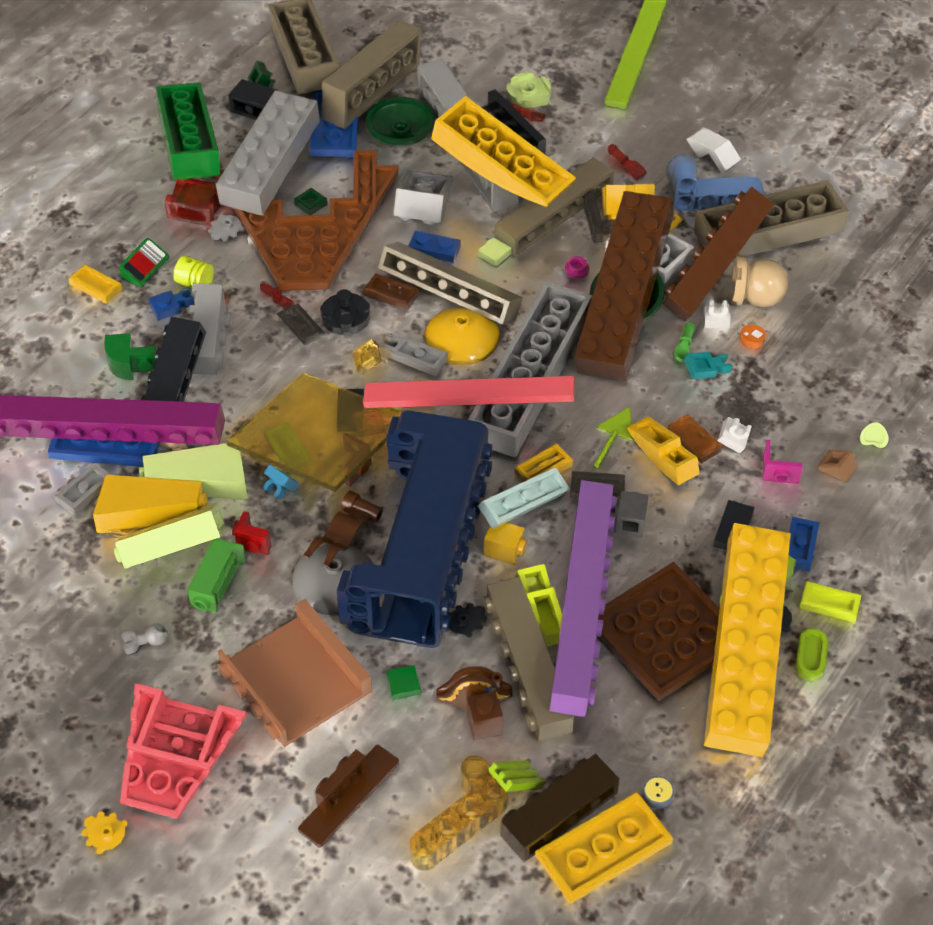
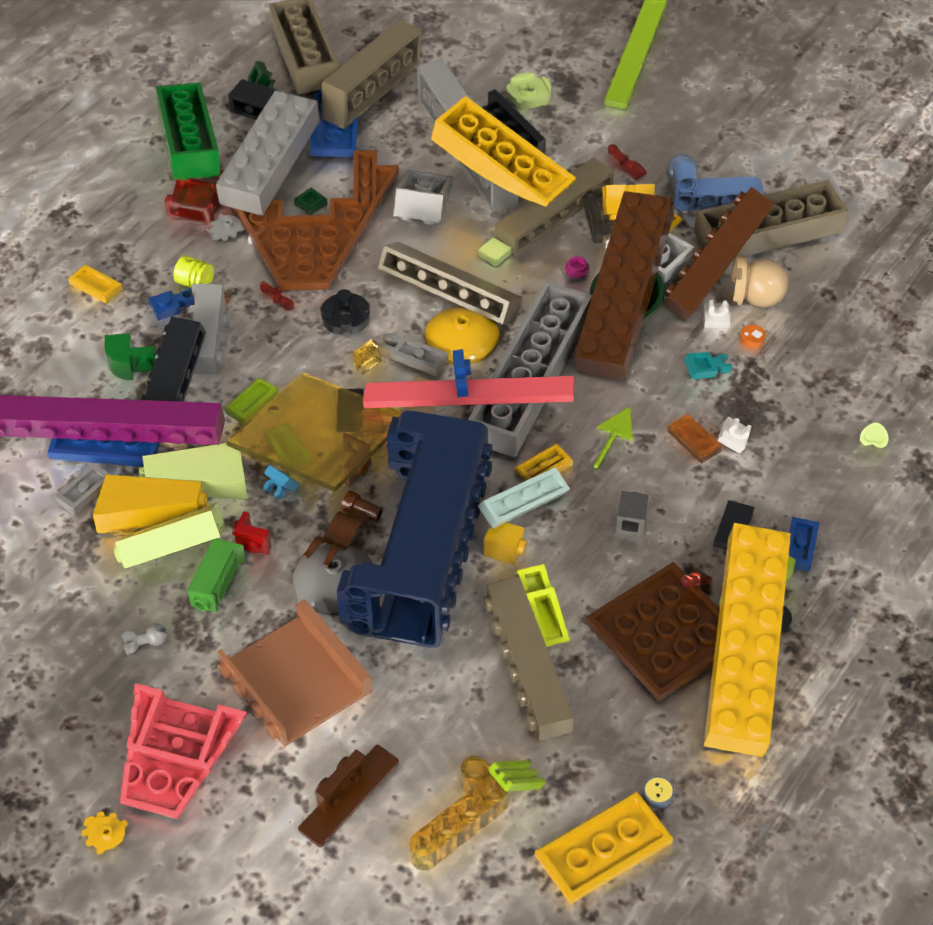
slope [119,238,170,287] -> none
clear smoke tile [277,303,325,345] -> none
reddish brown plate [364,273,419,311] -> none
dark green dish [366,97,435,146] -> none
green tile [386,665,421,700] -> none
blue plate [408,231,461,263] -> none
reddish brown hat [436,666,513,710] -> none
black piece [448,603,487,638] -> none
reddish brown brick [467,691,503,741] -> none
dark brown brick [501,753,620,862] -> none
clear red piece [510,103,546,122] -> none
medium lavender brick [549,480,617,717] -> none
clear smoke tile [570,471,625,501] -> none
yellow slope [627,416,699,485] -> none
bright green piece [673,322,695,362] -> none
white slope [687,128,741,173] -> none
dark pink bracket [763,440,803,484] -> none
lime tile [795,628,829,682] -> none
neon yellow tile [799,581,862,623] -> none
medium nougat slope [817,450,858,482] -> none
none -> lime tile [225,377,279,425]
none -> blue plate [453,349,472,397]
none -> clear red piece [681,570,713,588]

